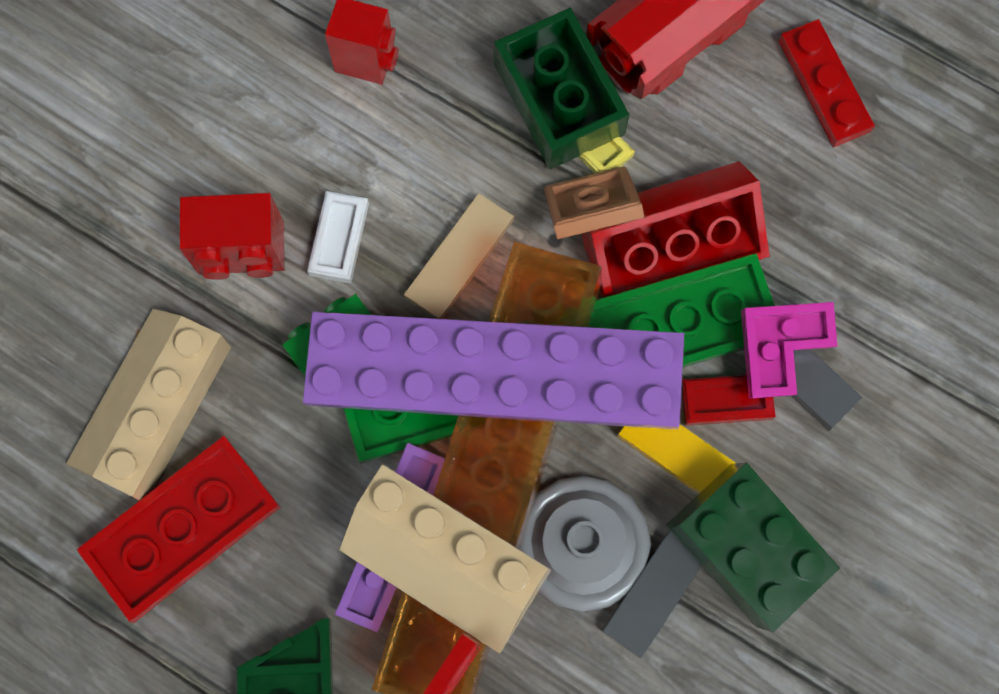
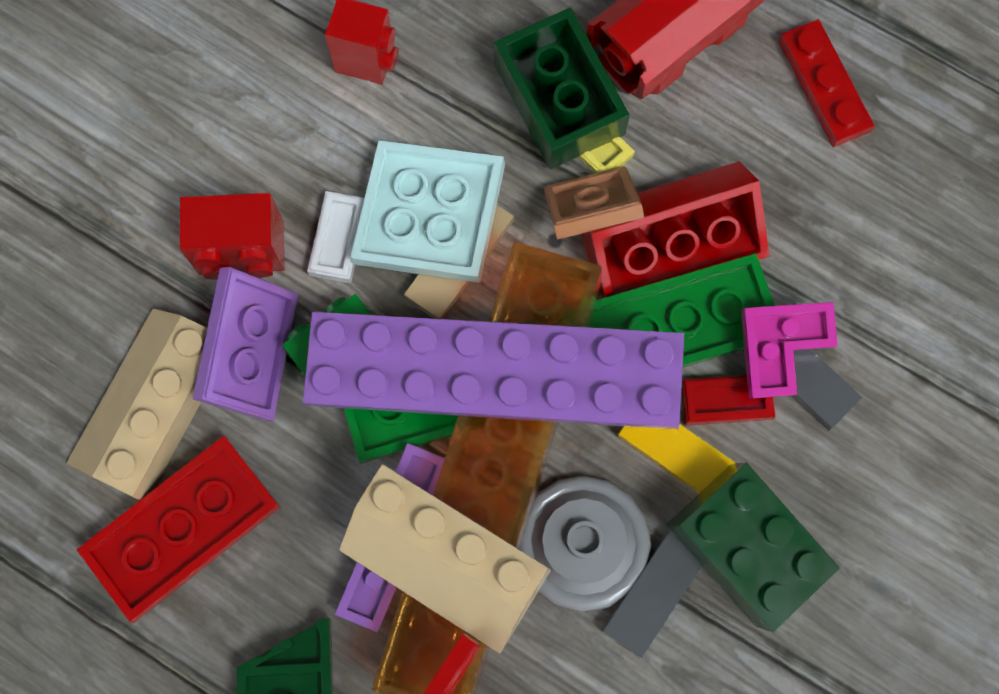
none -> medium lavender tile [193,267,298,421]
none -> light aqua plate [350,140,505,283]

